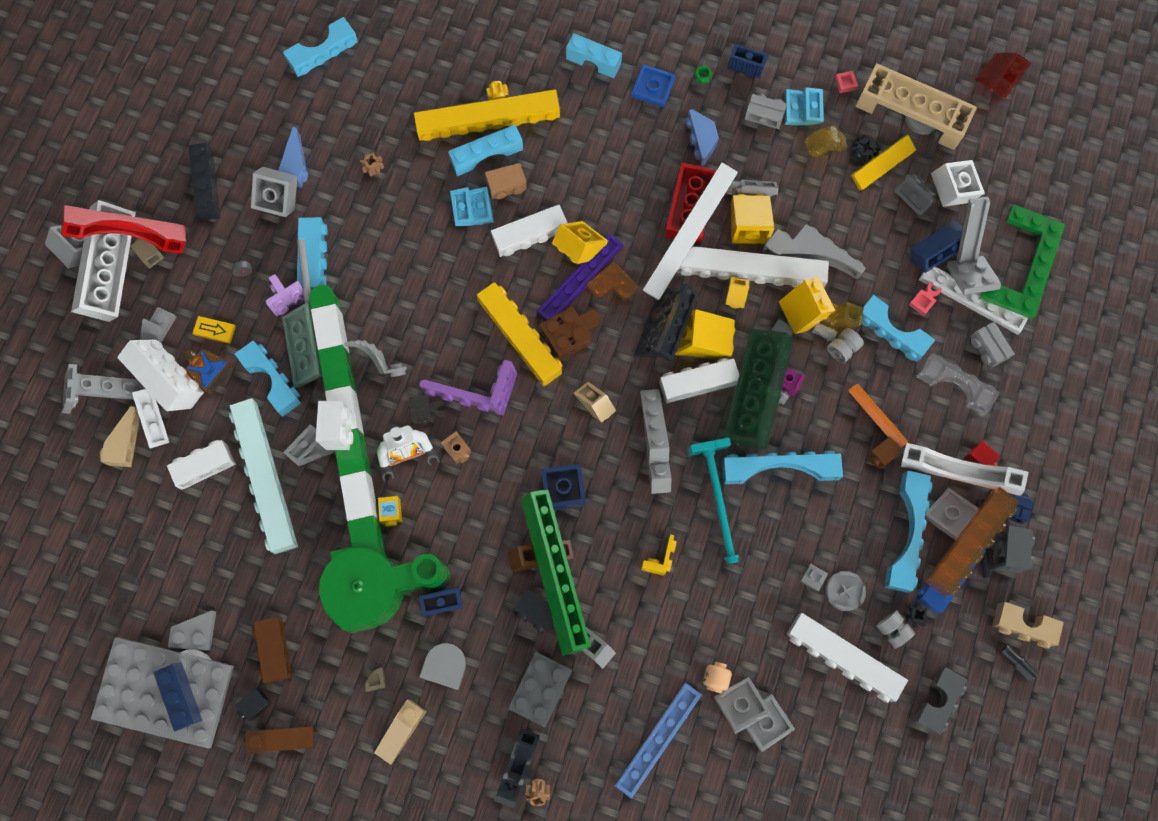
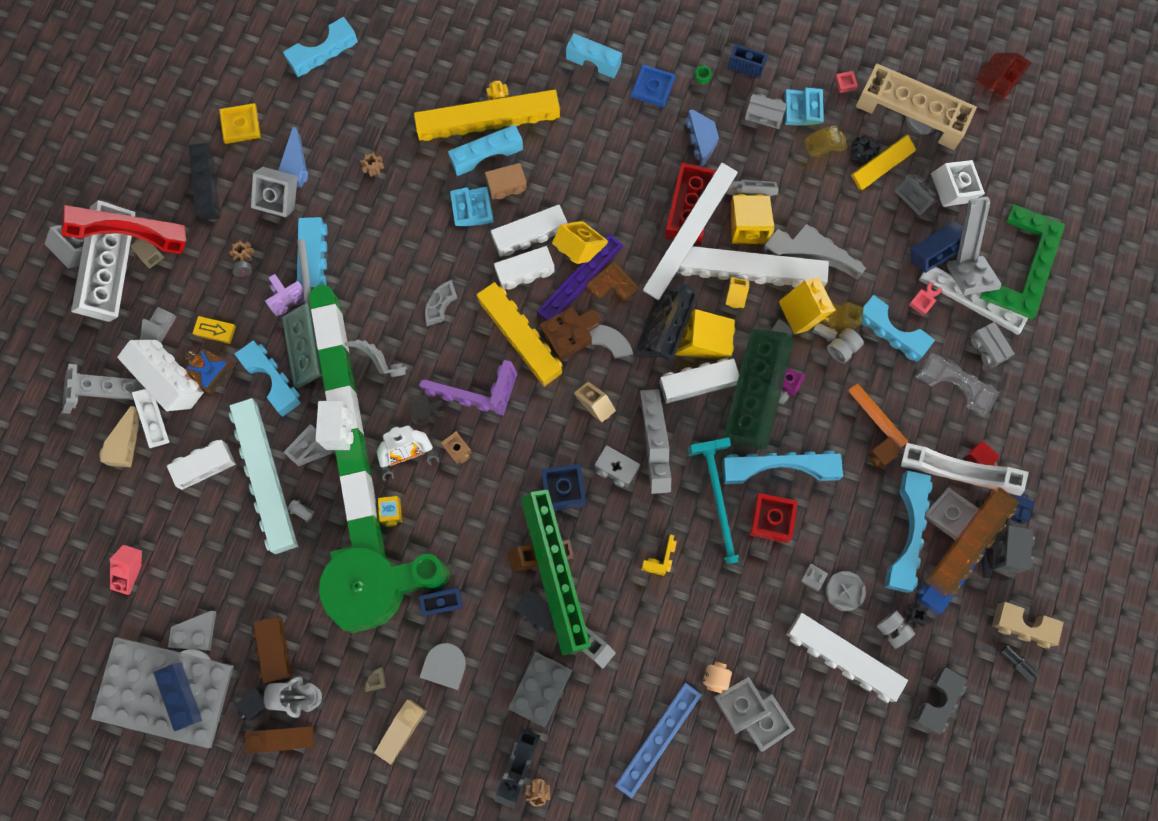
none -> coral slope [110,545,142,595]
none -> yellow tile [219,103,261,144]
none -> medium nougat gear [229,240,255,262]
none -> light grey head [264,677,322,718]
none -> light grey pin [288,500,315,522]
none -> light grey tile [425,280,457,326]
none -> white brick [494,246,554,290]
none -> light grey tile [589,325,633,359]
none -> light grey brick [594,445,640,488]
none -> red brick [749,493,798,543]

